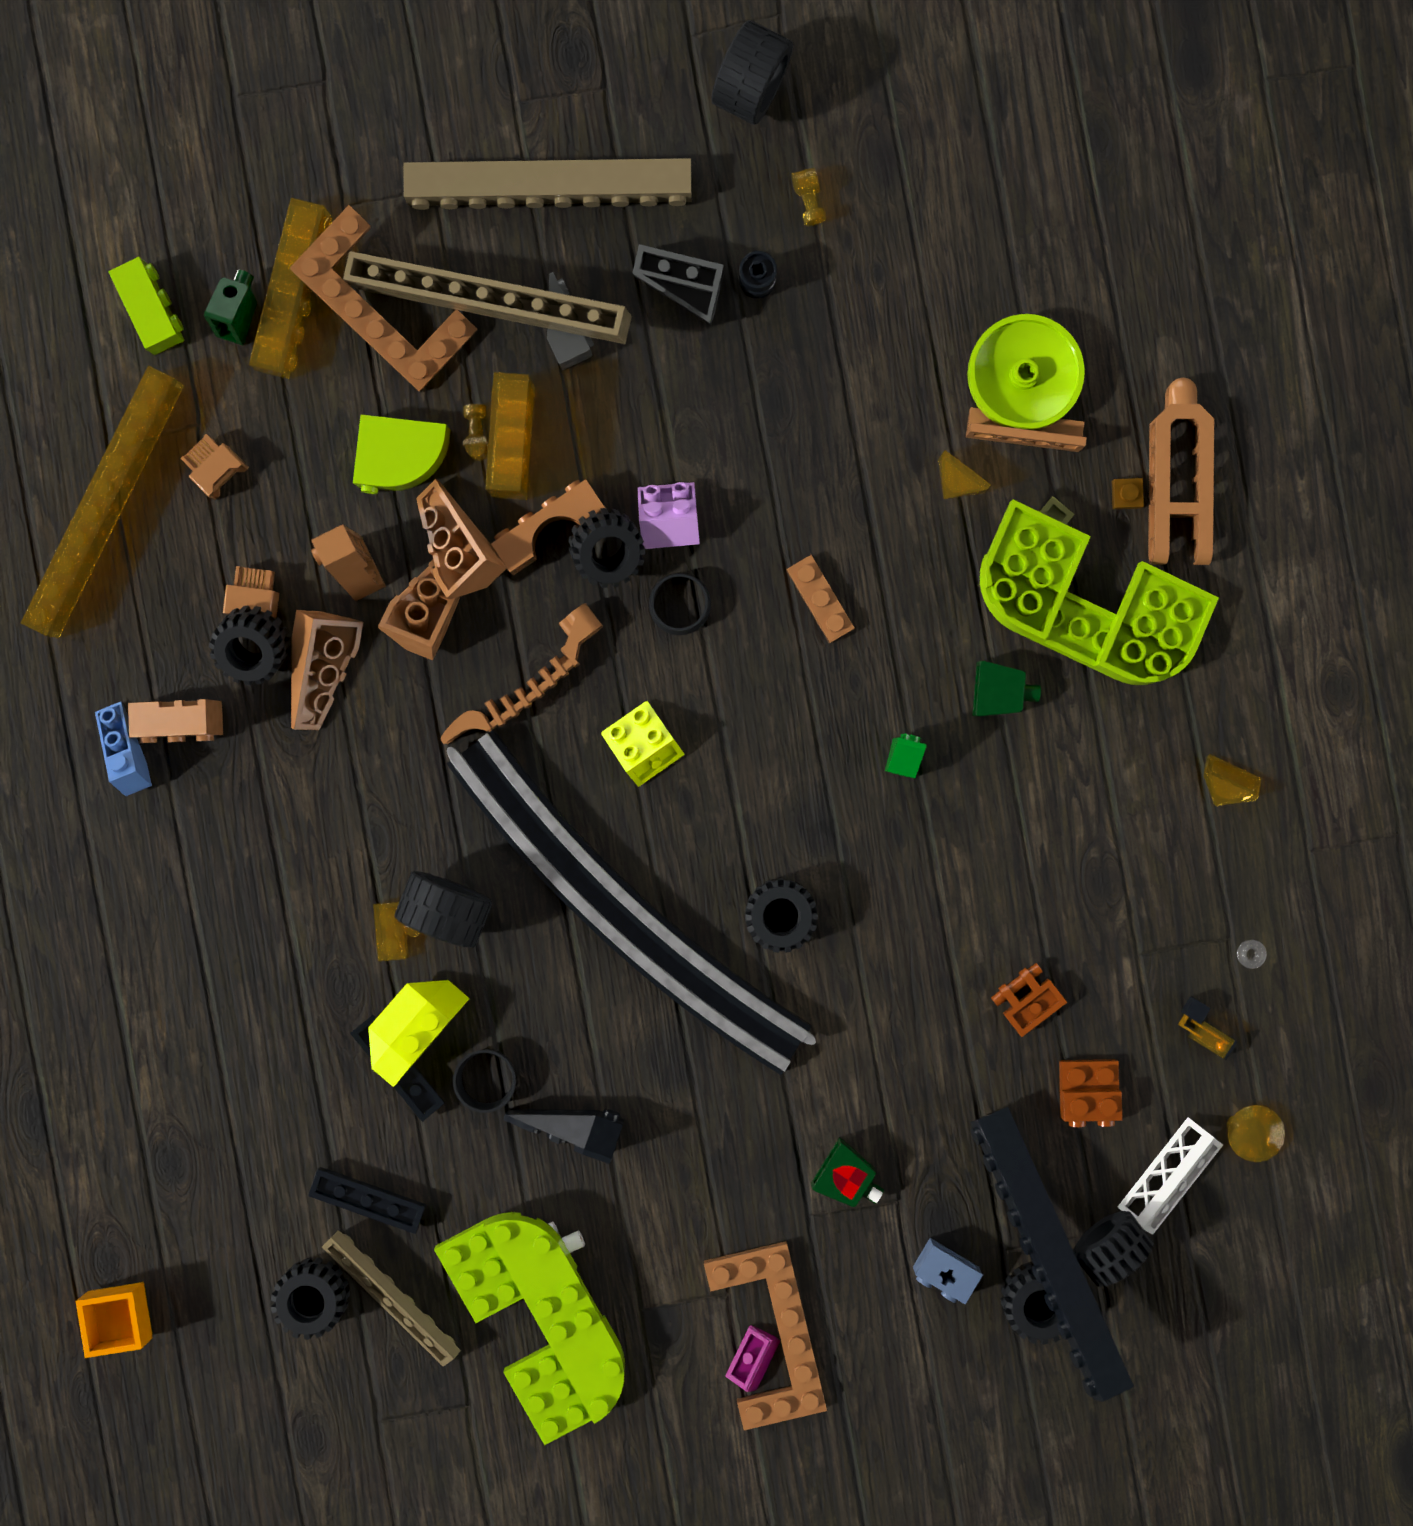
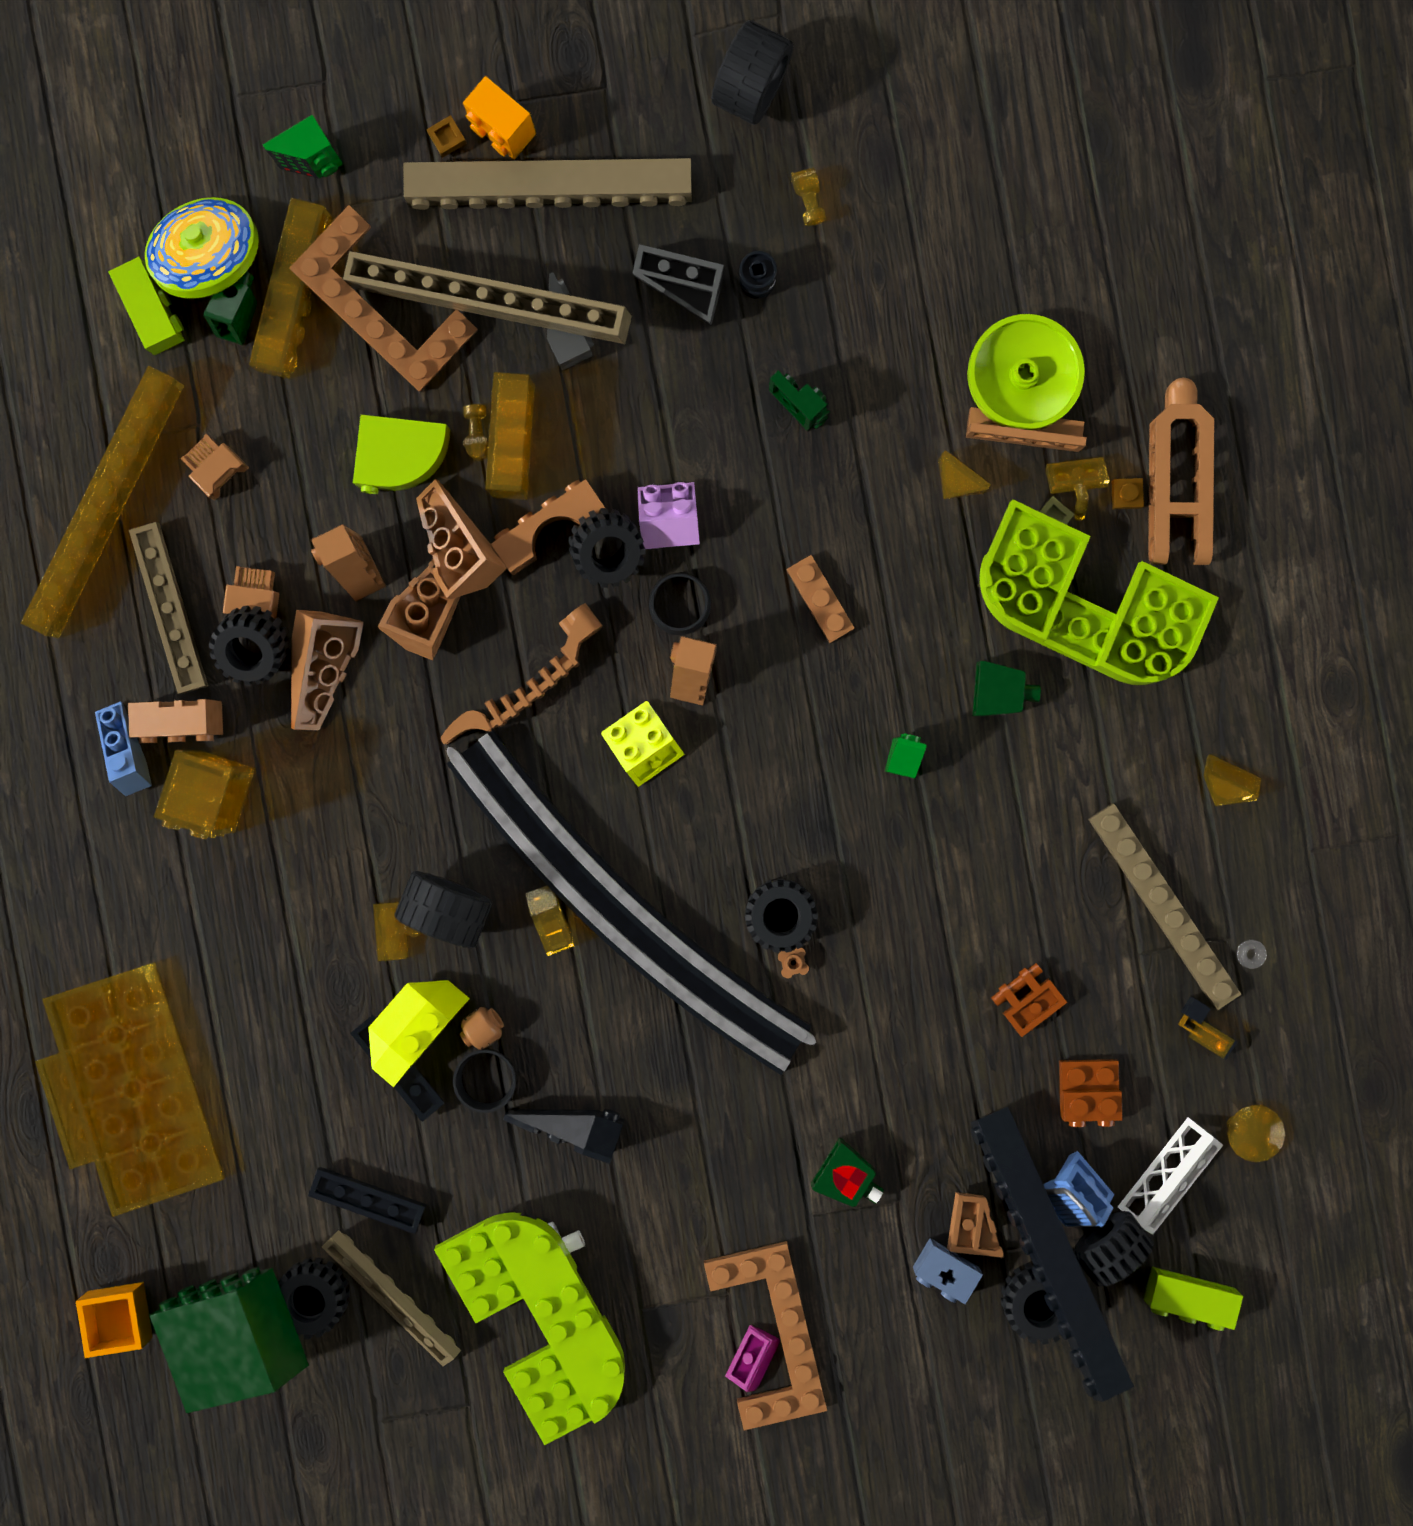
none -> clear yellow slope [35,962,225,1217]
none -> dark tan plate [129,522,208,694]
none -> dish [145,197,259,298]
none -> dark green brick [149,1267,309,1414]
none -> clear yellow container [154,750,255,839]
none -> green slope [263,114,343,179]
none -> pearl gold plate [426,115,467,158]
none -> medium nougat head [460,1007,504,1050]
none -> light orange piece [463,76,536,160]
none -> clear yellow slope [525,886,575,956]
none -> medium nougat wedge [670,636,717,706]
none -> dark green plate [769,370,830,432]
none -> medium nougat plate [778,947,809,978]
none -> medium nougat wing [947,1192,1003,1258]
none -> medium blue piece [1043,1151,1114,1227]
none -> clear yellow plate [1045,457,1109,520]
none -> dark tan plate [1088,803,1242,1010]
none -> lime brick [1144,1267,1243,1331]

